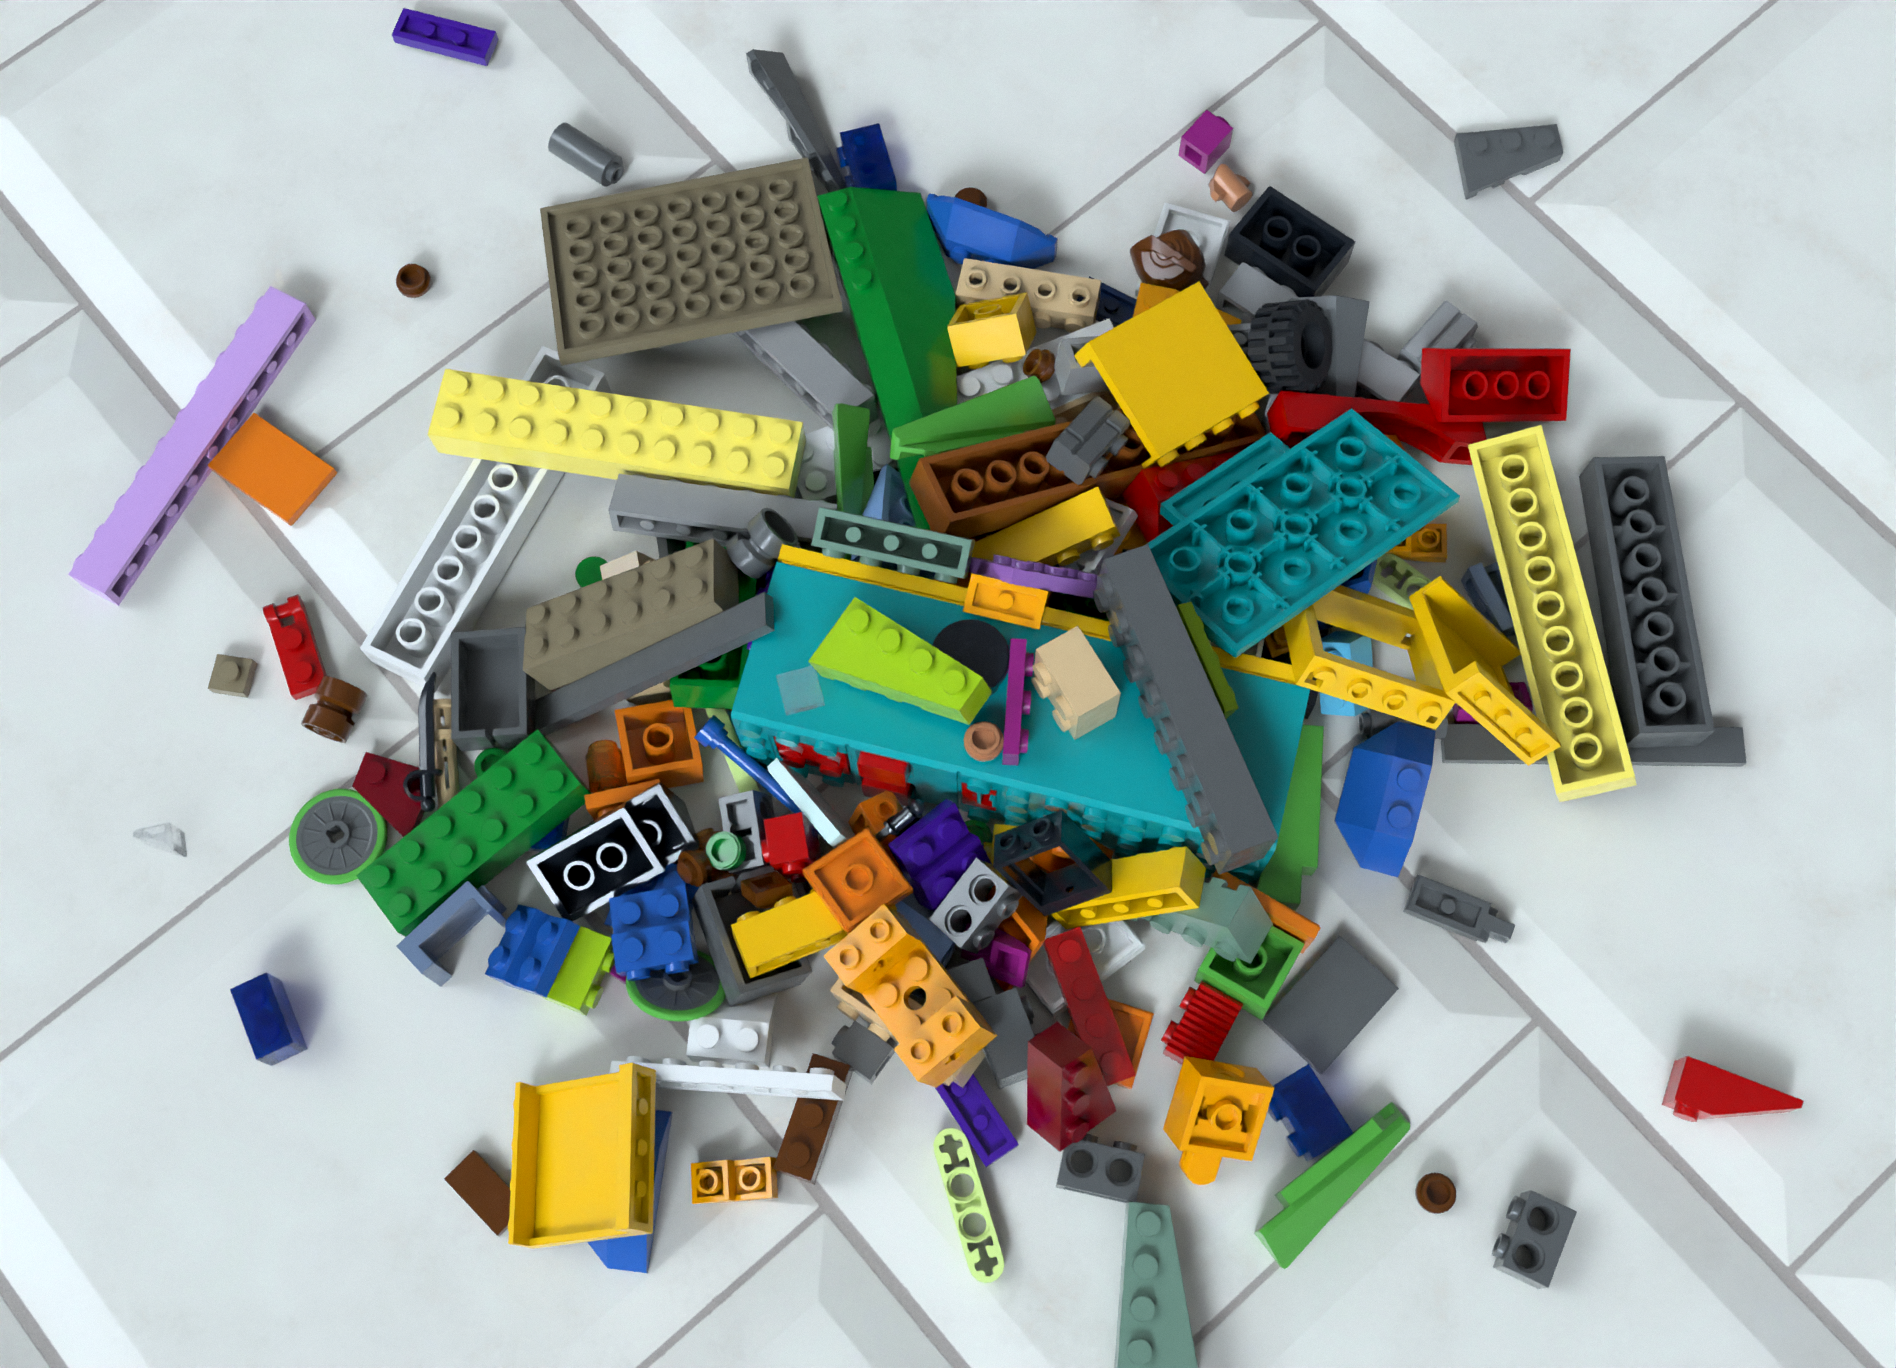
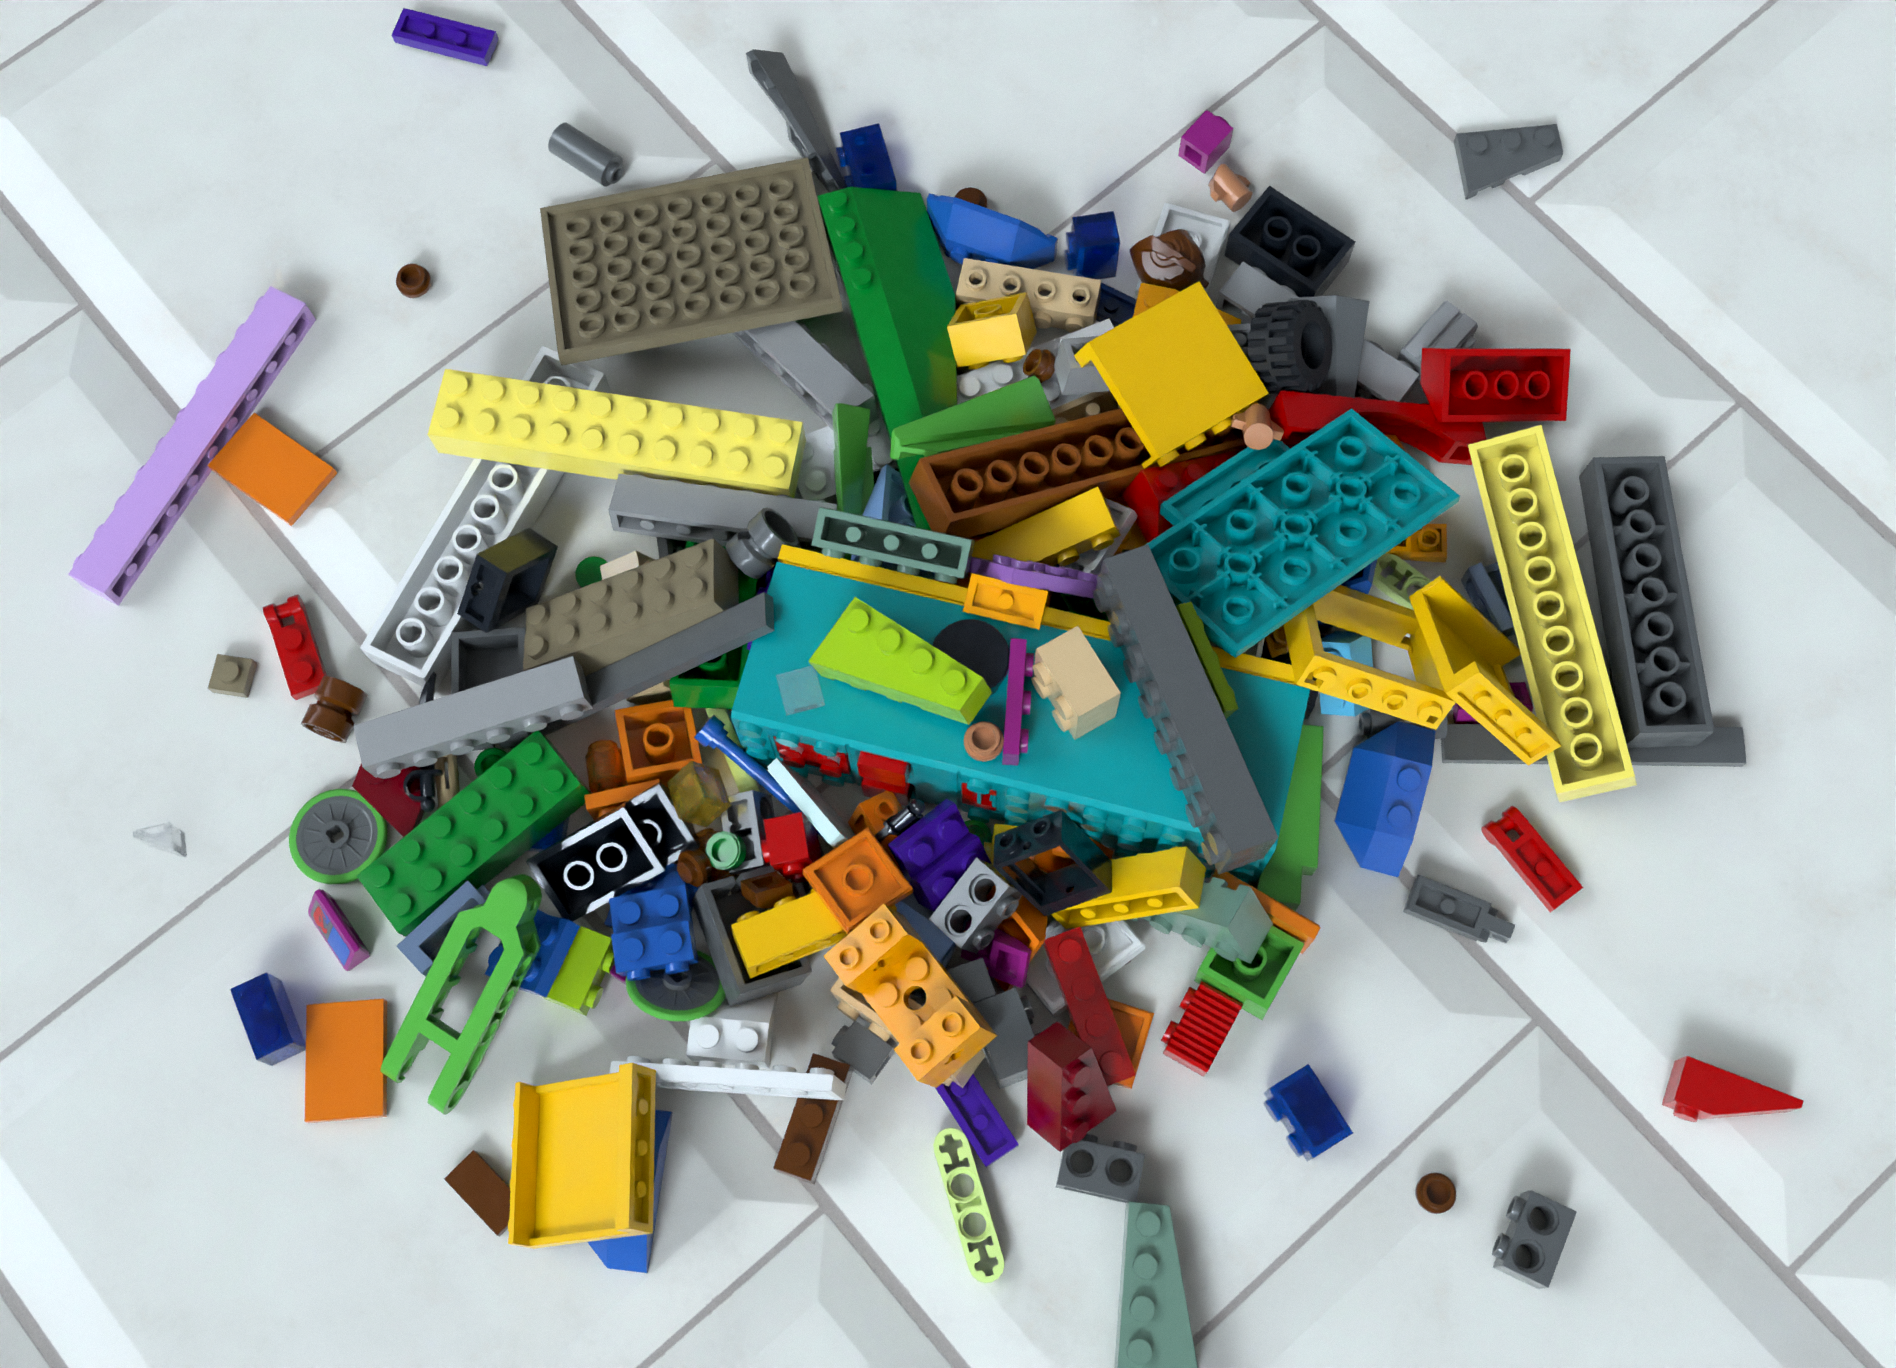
light orange slope [691,1157,778,1204] -> none
dark grey brick [1046,396,1131,485] -> none
light orange brick [1163,1056,1274,1185] -> none
bright green wedge [1254,1102,1410,1269] -> none
dark grey tile [1262,936,1399,1075] -> none
none -> orange tile [304,998,387,1123]
none -> magenta slope [308,889,370,971]
none -> light grey brick [353,656,593,779]
none -> bright green piece [380,874,542,1115]
none -> black window [457,528,558,633]
none -> clear yellow brick [667,761,731,827]
none -> clear blue brick [1064,211,1120,279]
none -> nougat piece [1231,404,1284,450]
none -> red plate [1481,806,1584,913]

